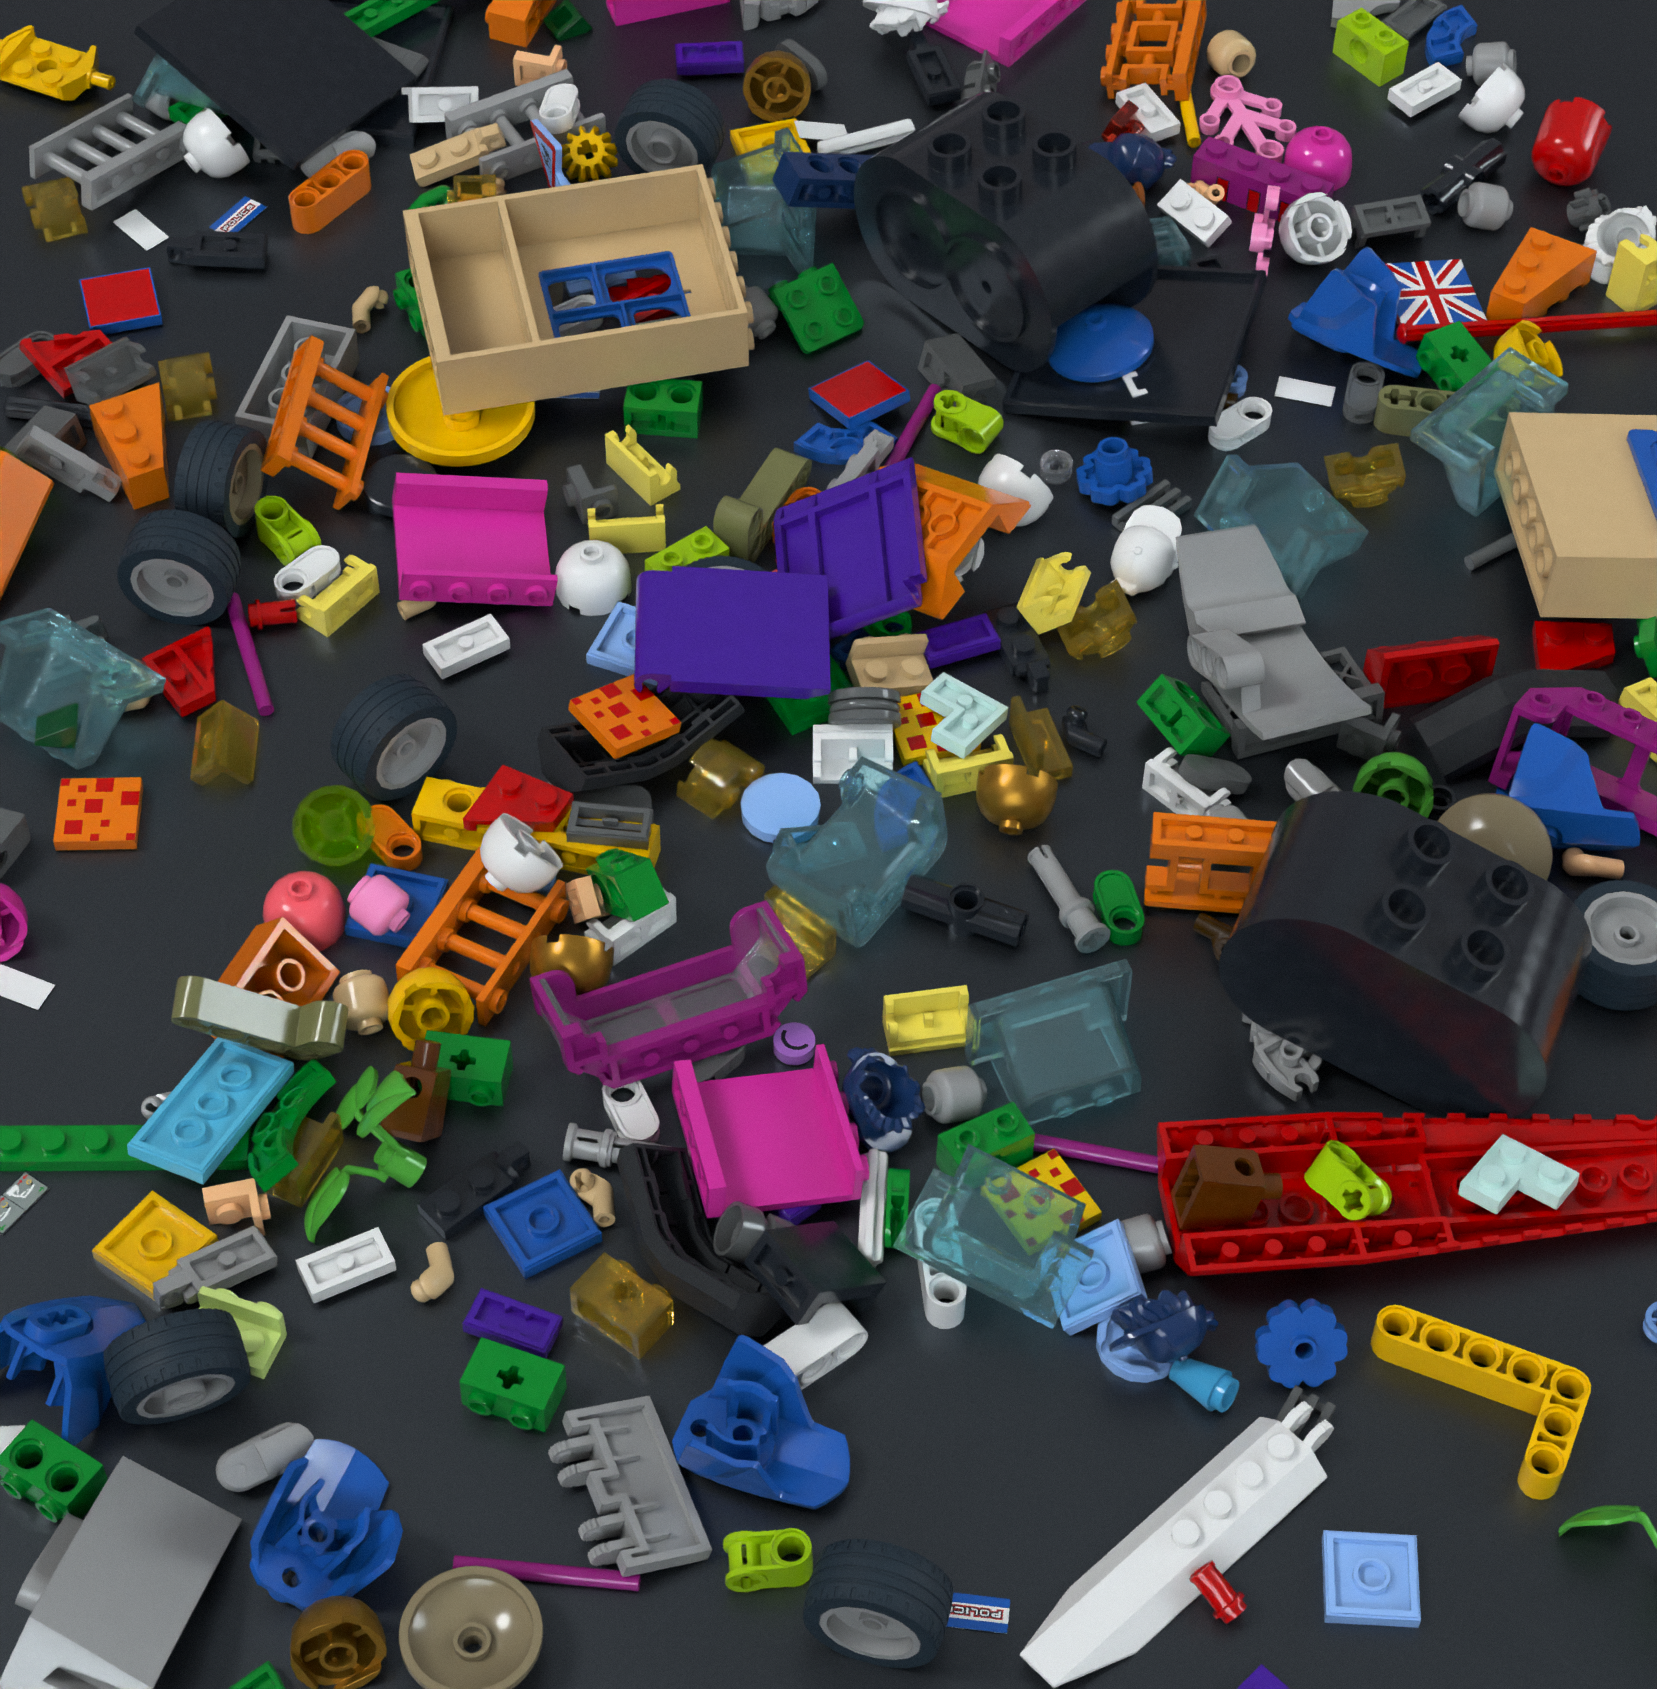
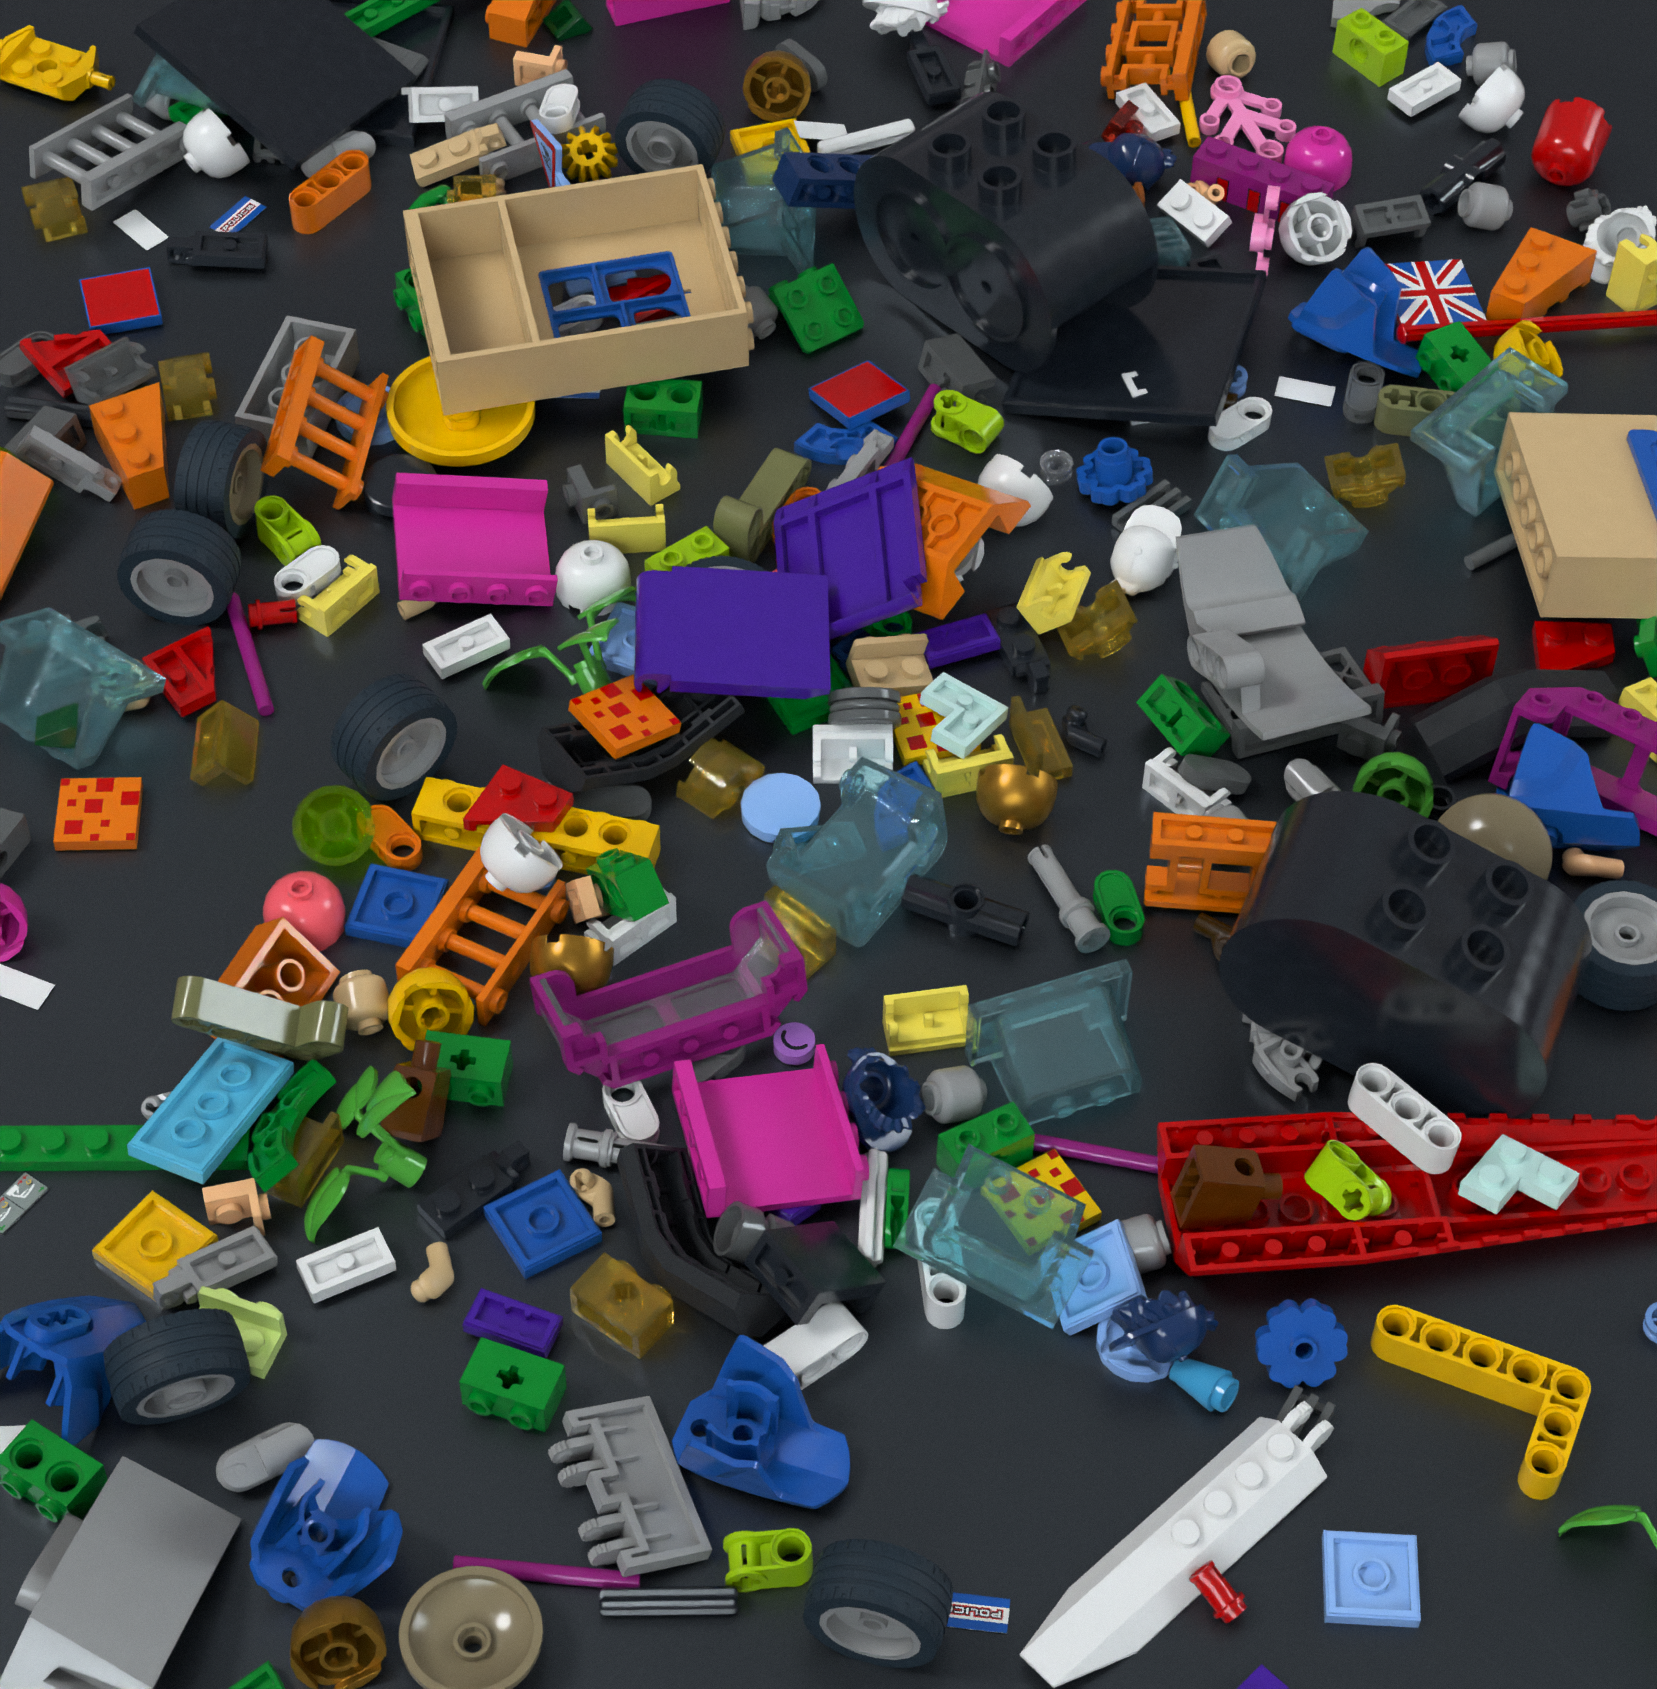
bright pink head [347,875,411,936] -> none
tan arm [352,286,388,333] -> none
dark grey tile [566,801,654,850] -> none
dark purple plate [675,41,744,75] -> none
blue dish [1048,303,1154,382] -> none
none -> bright green plant [482,586,636,694]
none -> black axle [599,1586,738,1616]
none -> white beam [1347,1063,1462,1174]

